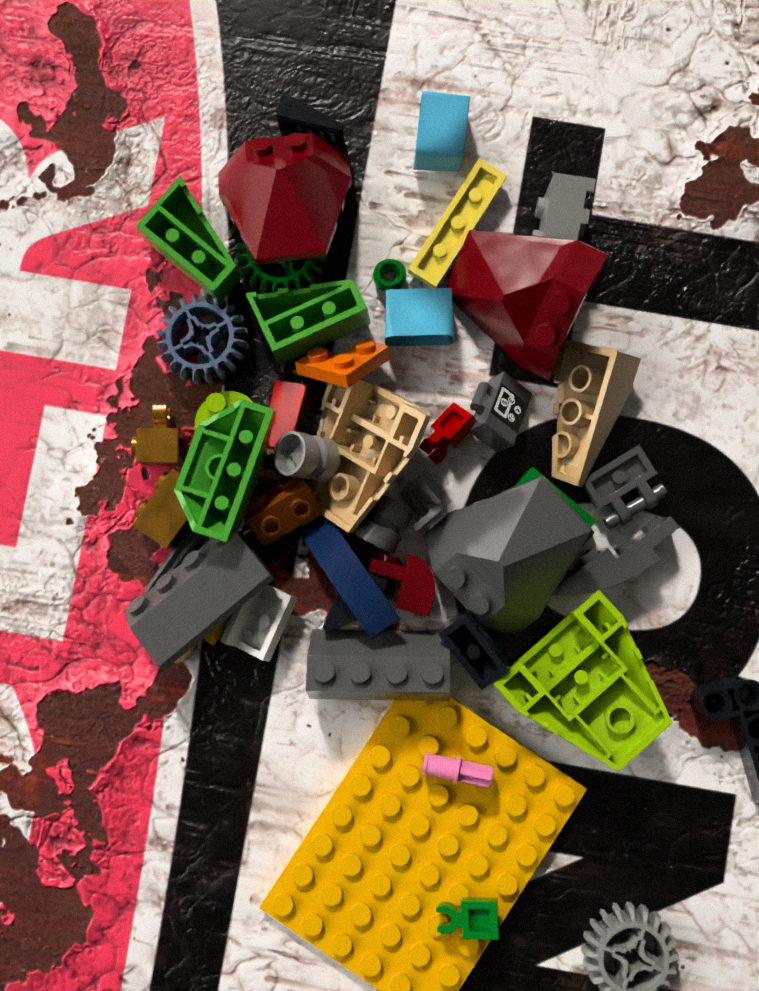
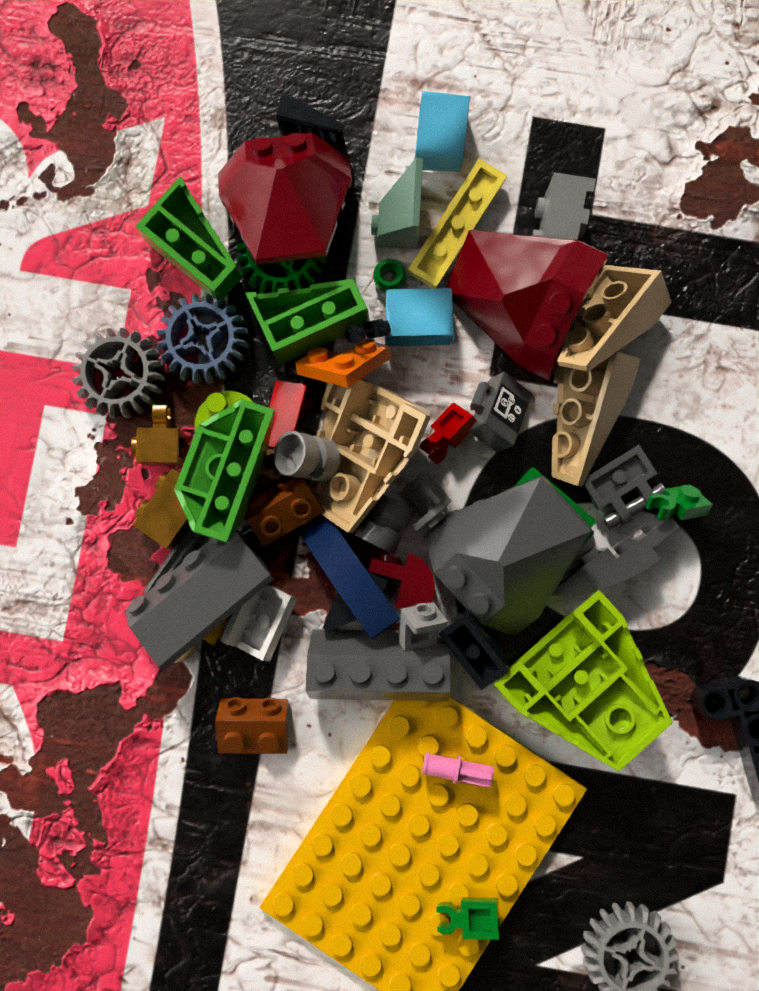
none -> light grey gear [71,328,165,419]
none -> dark orange bracket [215,697,289,754]
none -> black piece [344,318,391,344]
none -> sand green slope [371,158,423,249]
none -> light grey bracket [399,602,447,652]
none -> tan wedge [557,265,672,372]
none -> green plate [646,485,713,521]

